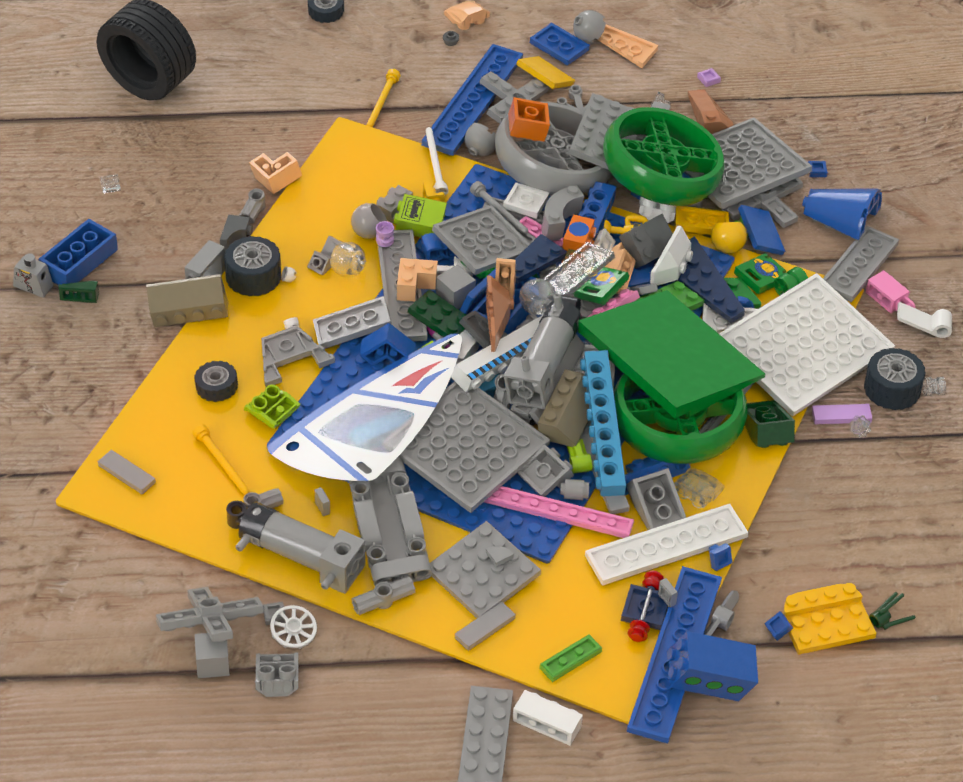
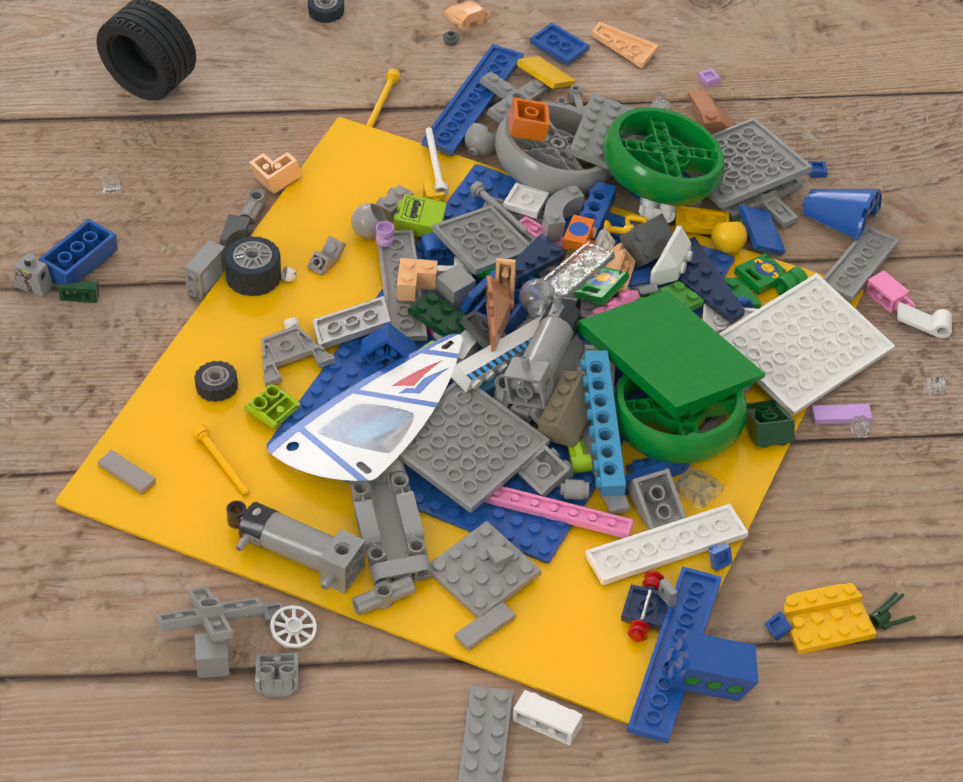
dark tan slope [146,274,228,327] -> none
light grey piece [243,488,283,509] -> none
light grey tile [315,487,330,516] -> none
clear helmet [330,242,366,278] -> none
bright green tile [540,634,602,682] -> none
light grey cylinder [573,10,606,44] -> none
light grey piece [704,590,739,636] -> none
black wheel [864,348,926,410] -> none

